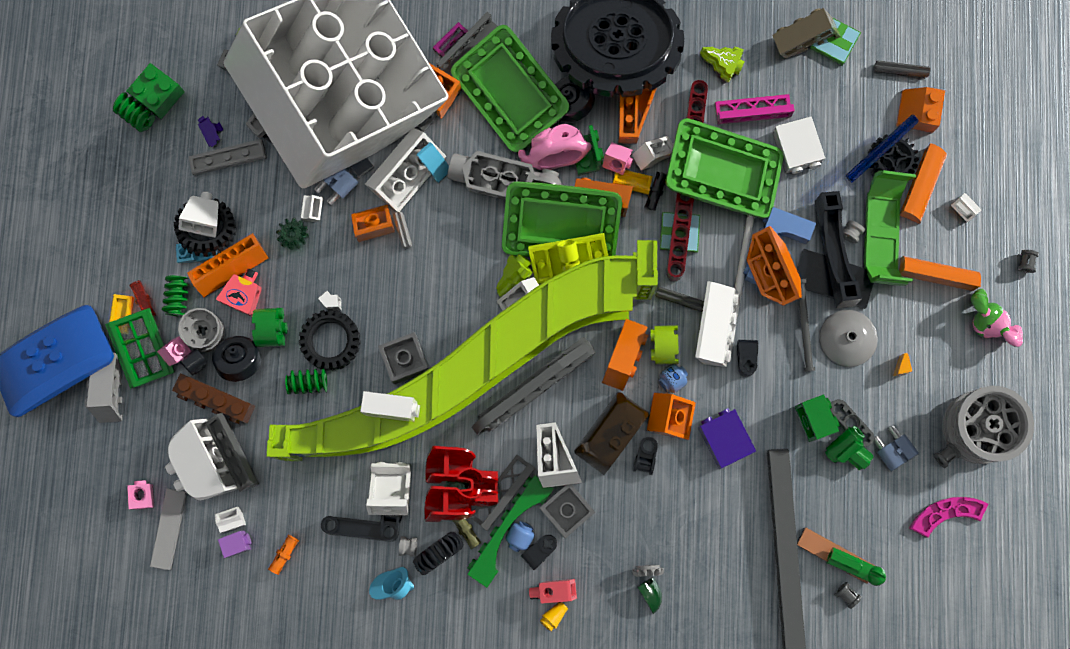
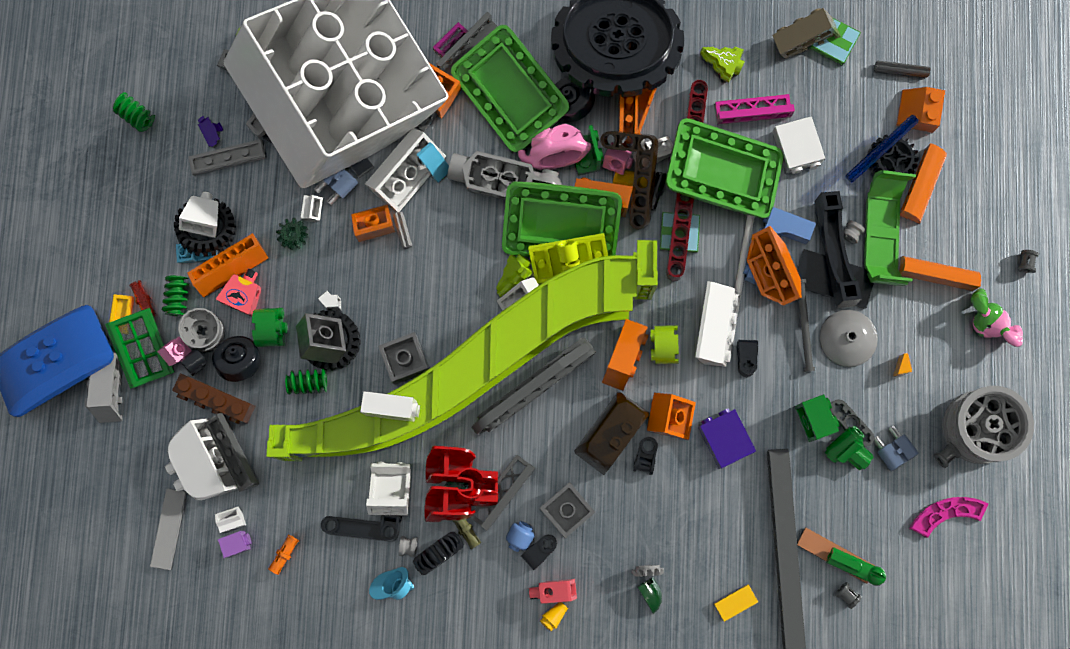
green brick [126,63,185,120] -> none
bright pink brick [127,480,154,510] -> none
green arch [467,475,554,588] -> none
white wedge [536,422,582,488] -> none
dark grey axle [655,287,704,312] -> none
medium blue head [658,364,688,393] -> none
white piece [951,193,981,223] -> none
none -> flat silver brick [296,313,346,364]
none -> dark brown beam [600,131,659,229]
none -> yellow tile [714,584,758,622]

